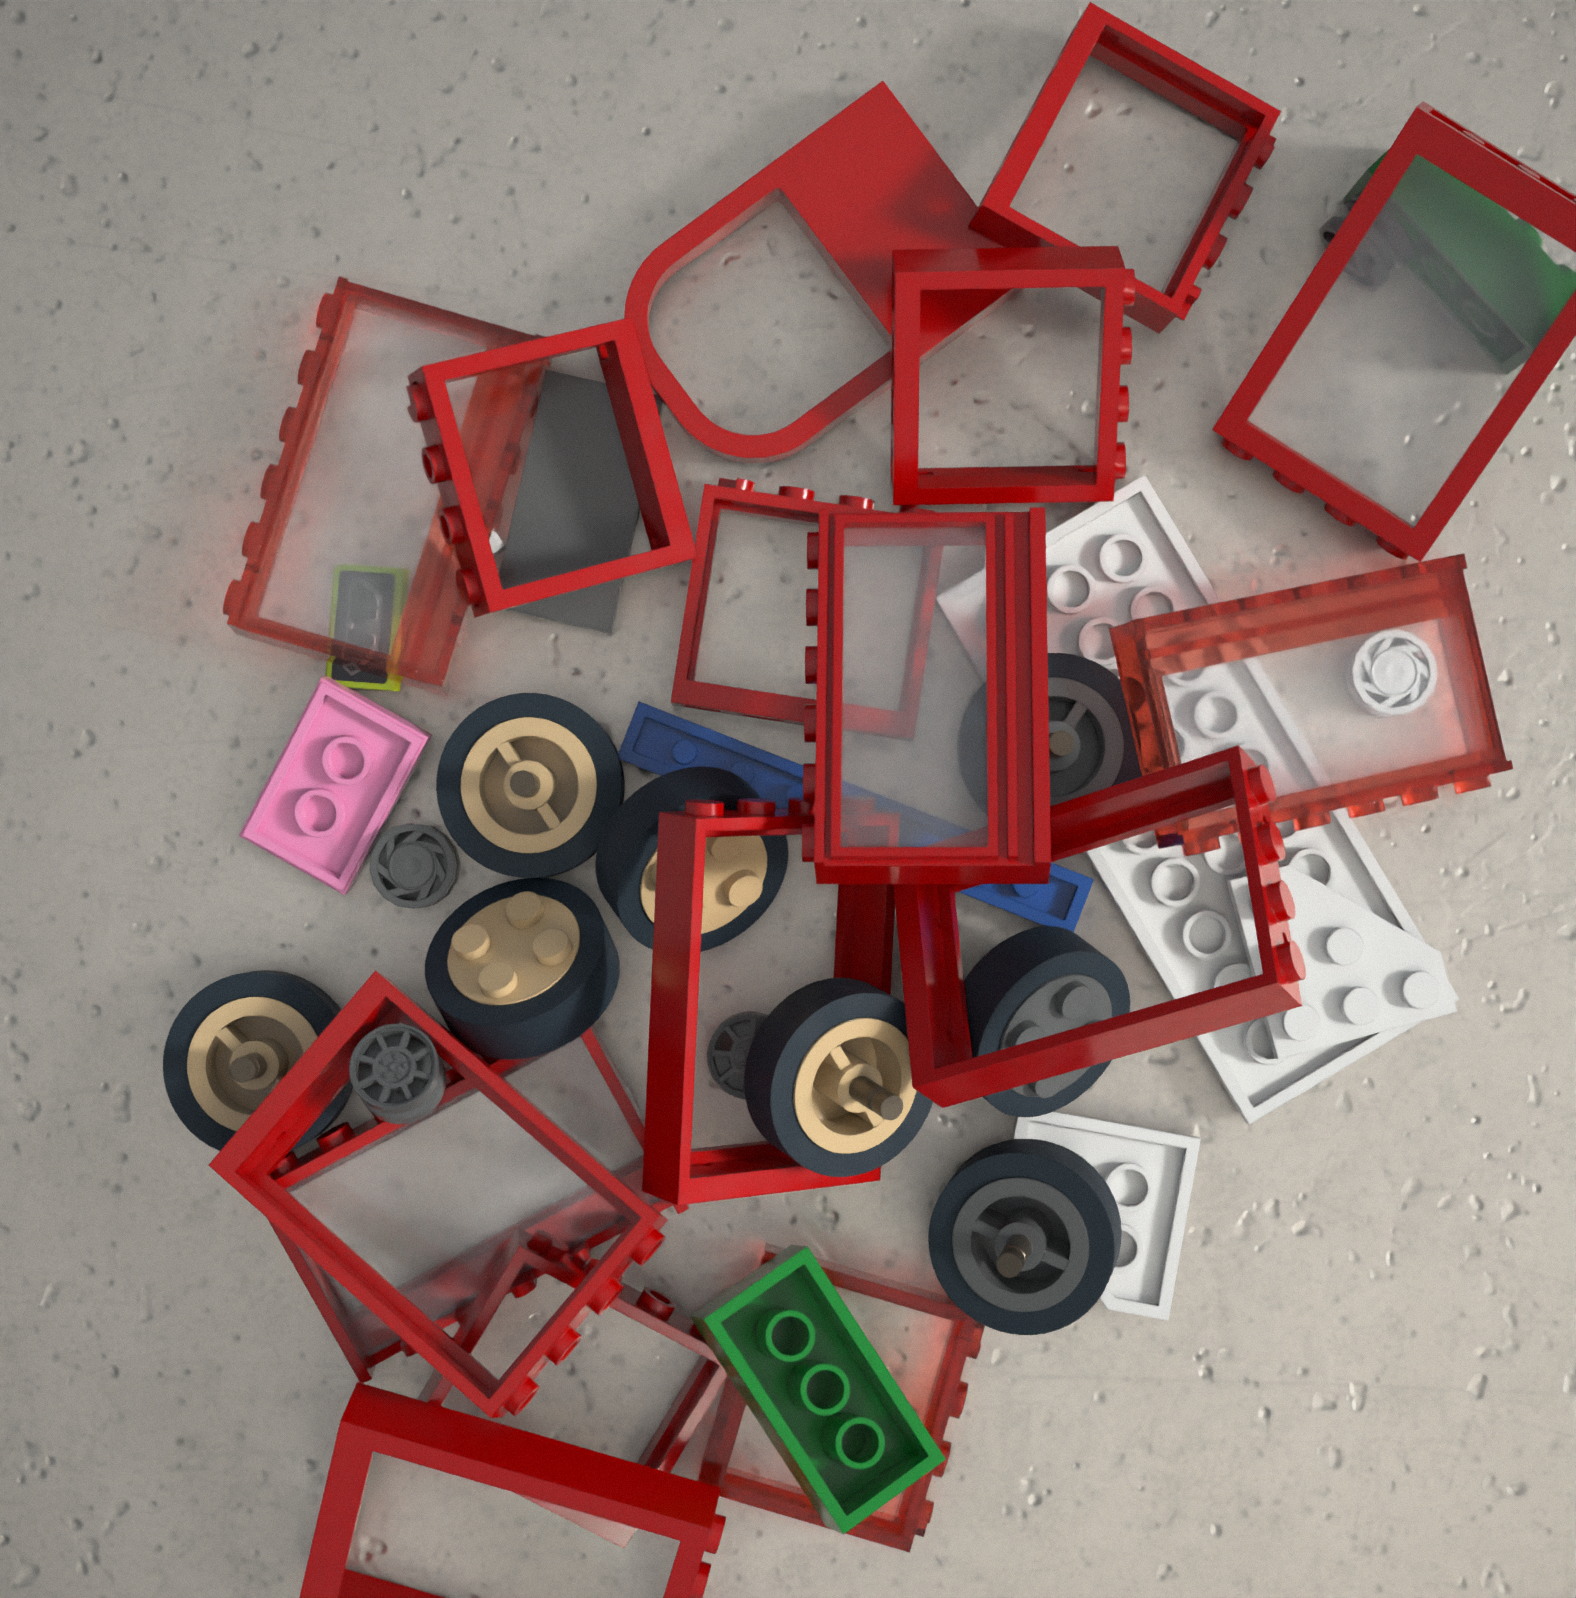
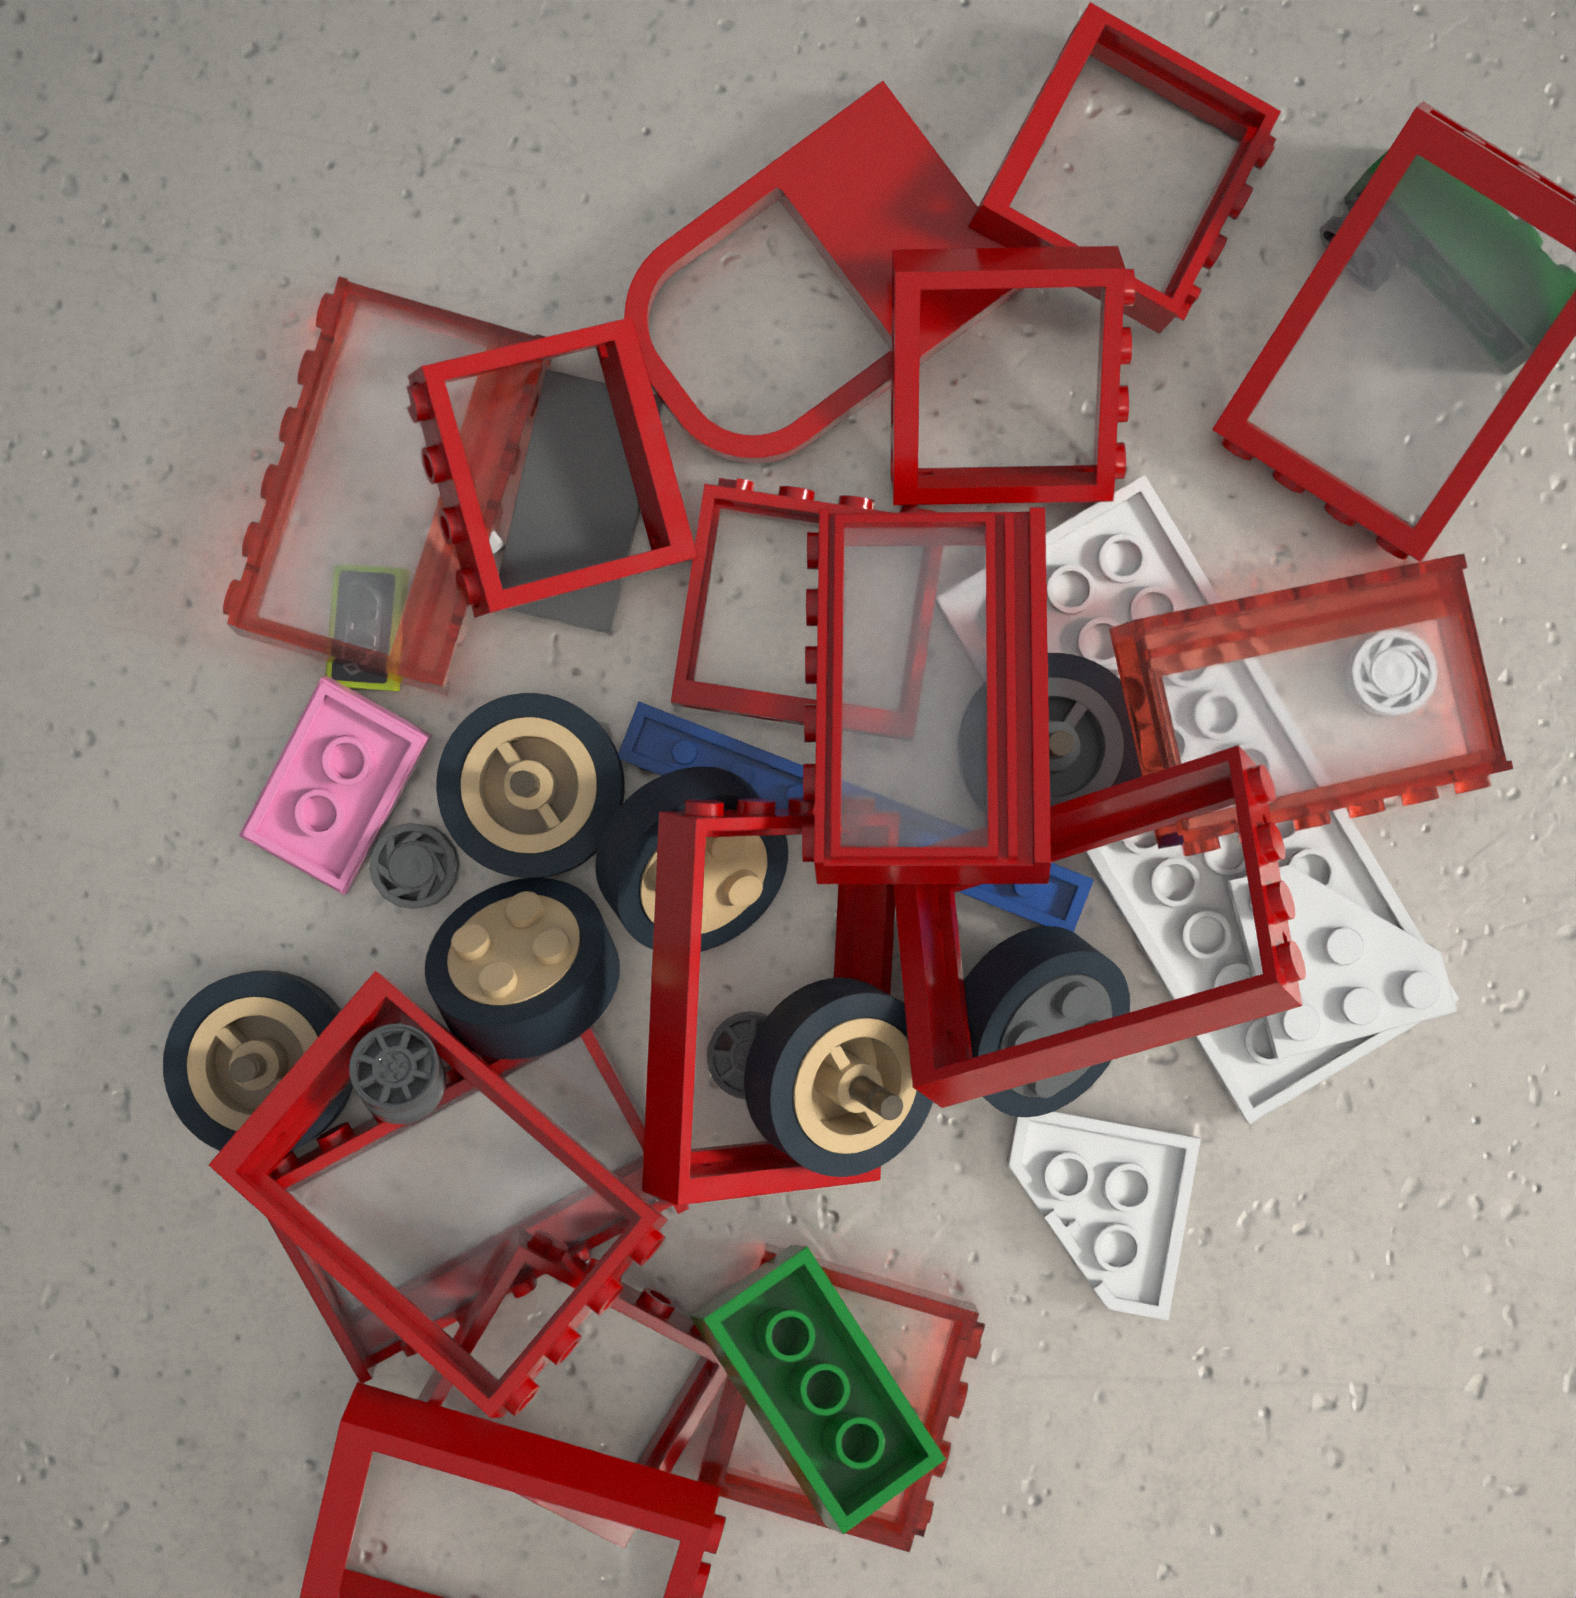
wheel [928,1139,1122,1335] -> none

